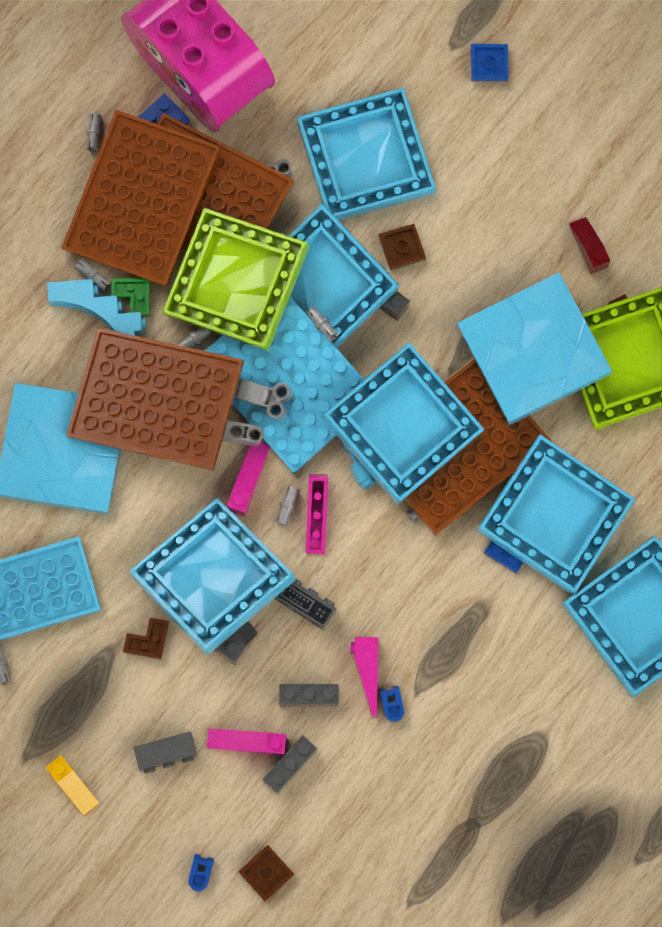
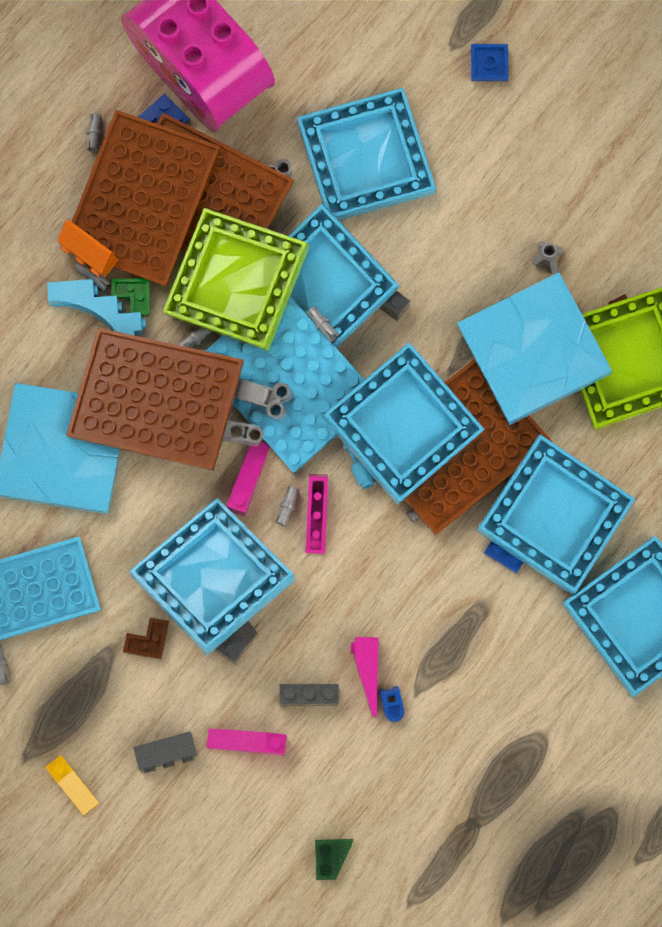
blue plate [188,854,214,892] -> none
reddish brown plate [238,845,295,901] -> none
dark grey brick [263,735,317,794] -> none
brick [275,578,336,630] -> none
reddish brown plate [378,224,426,270] -> none
dark red slope [569,217,611,274] -> none
none -> orange slope [57,219,118,277]
none -> clear green wing [315,839,353,881]
none -> light grey rock [532,241,565,275]

